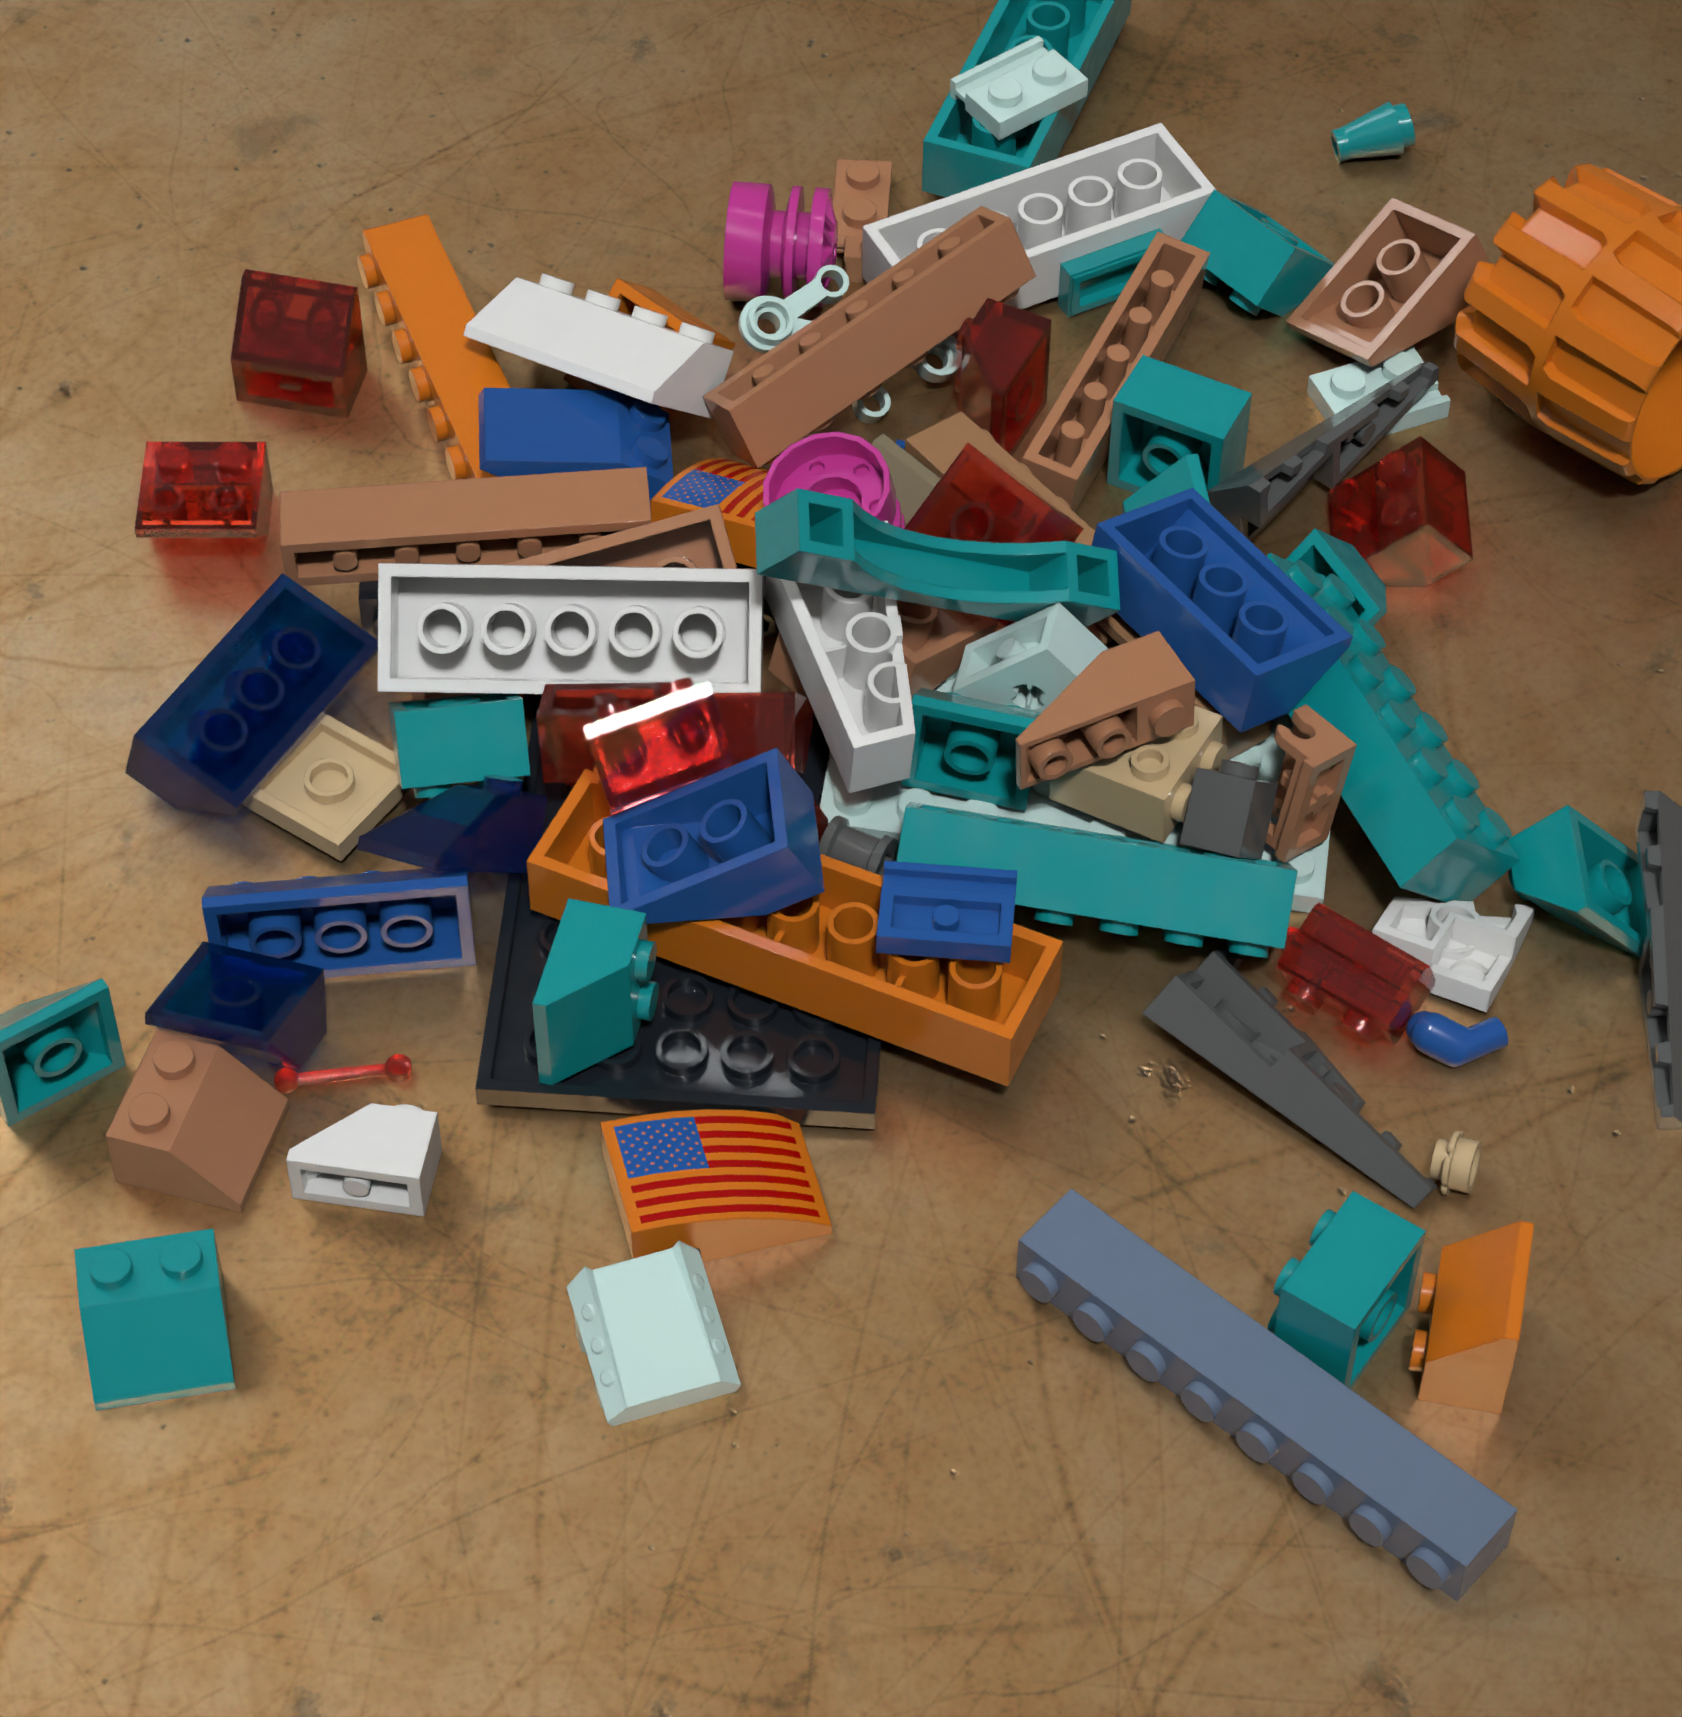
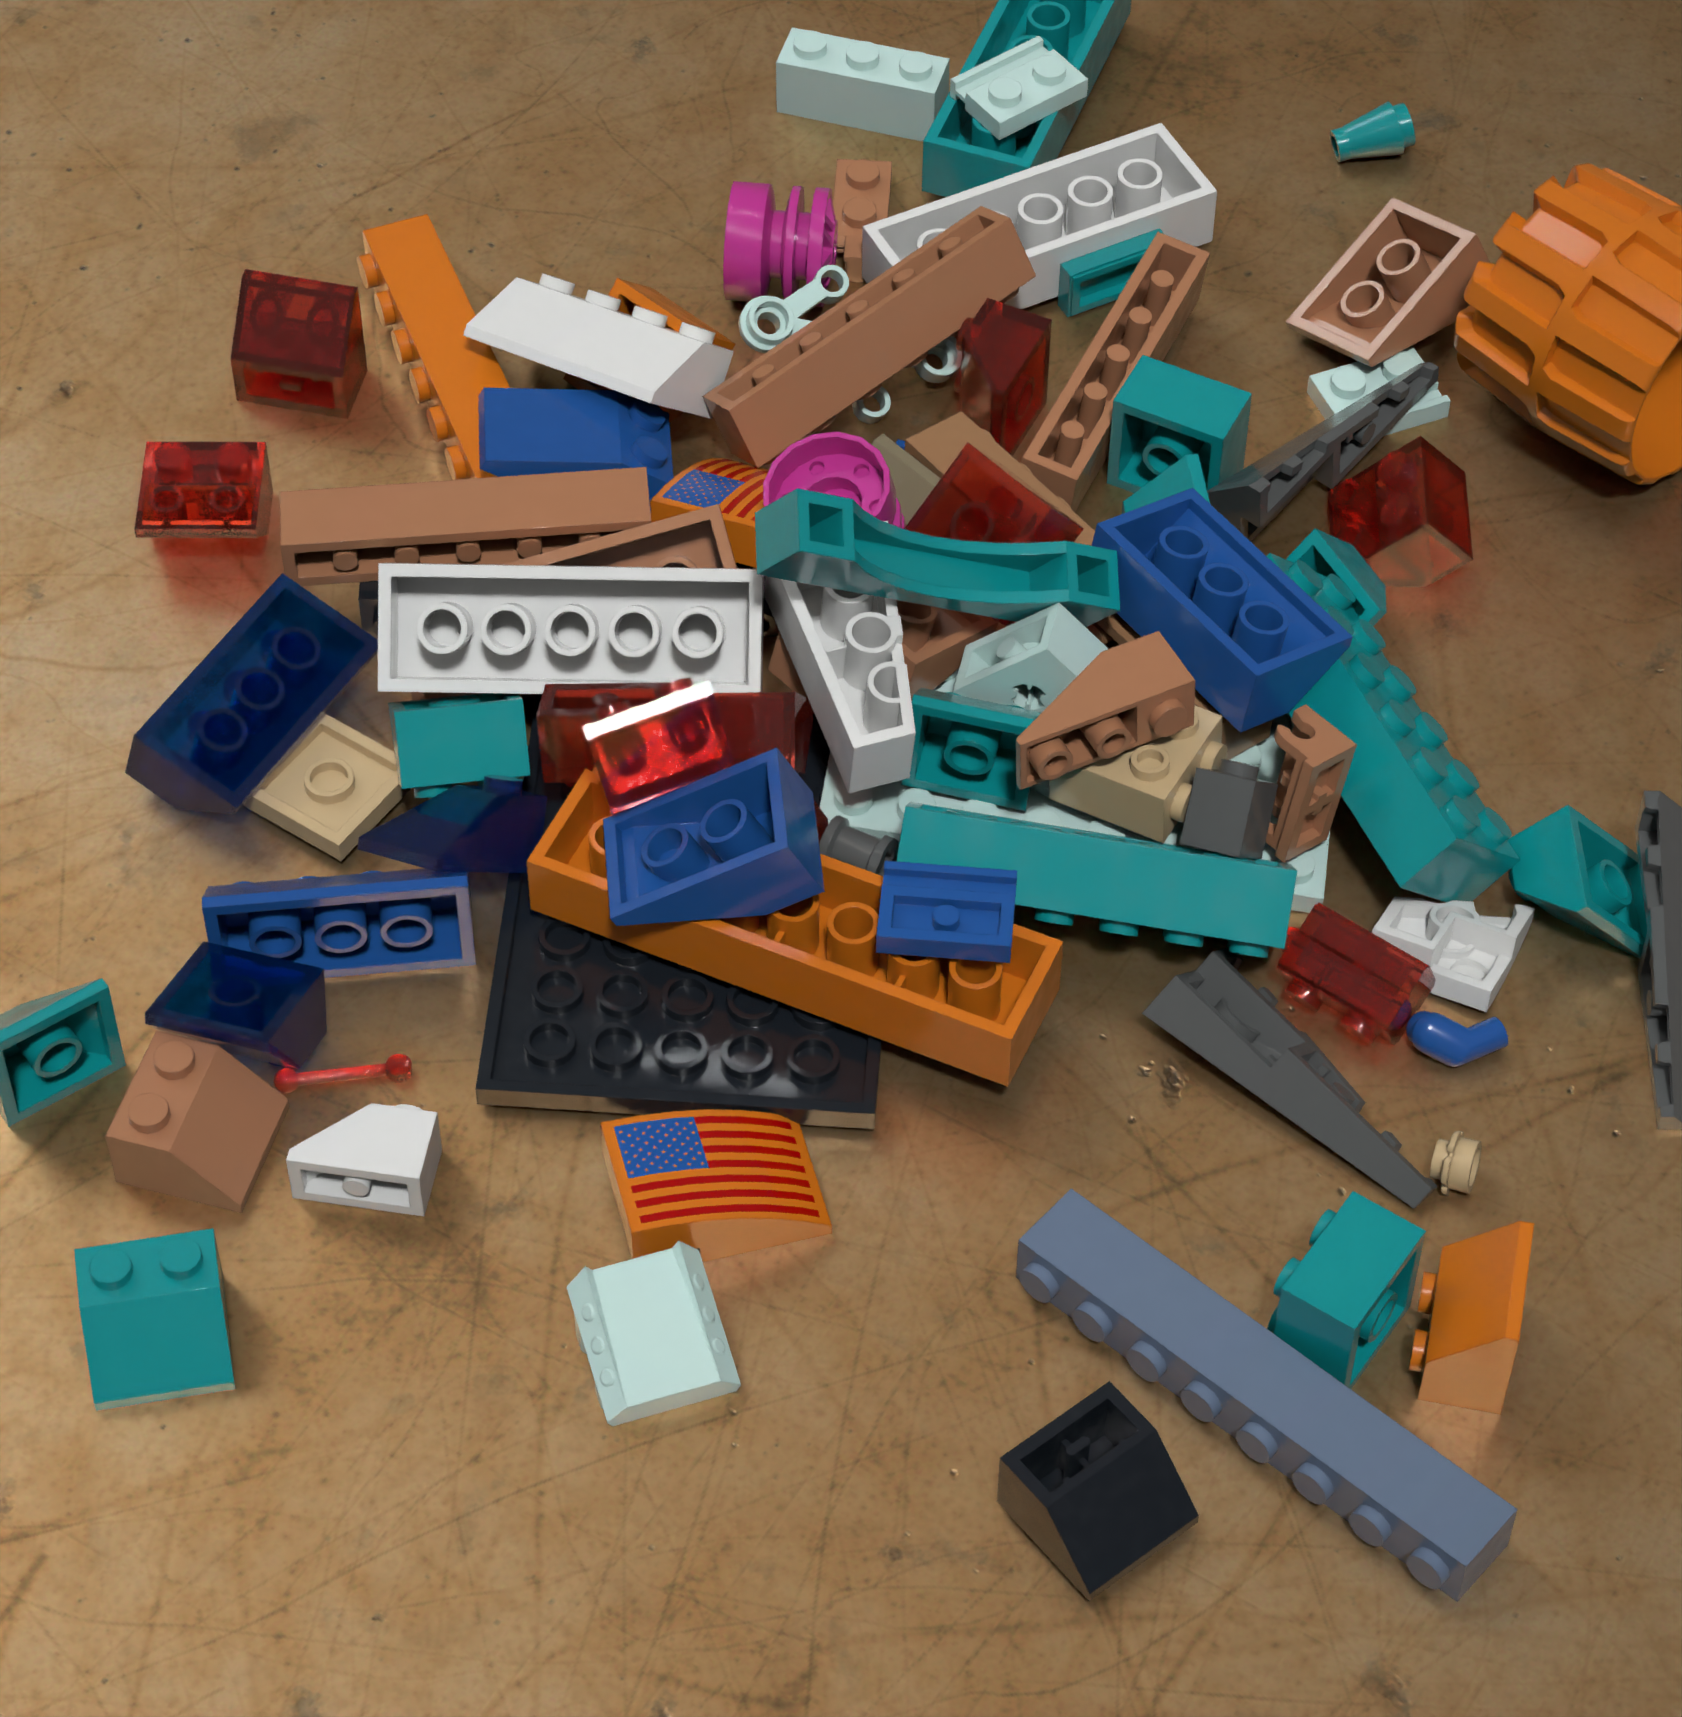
teal slope [532,898,659,1085] -> none
teal slope [1181,189,1335,317] -> none
none -> light aqua brick [776,27,950,142]
none -> black slope [997,1381,1199,1601]

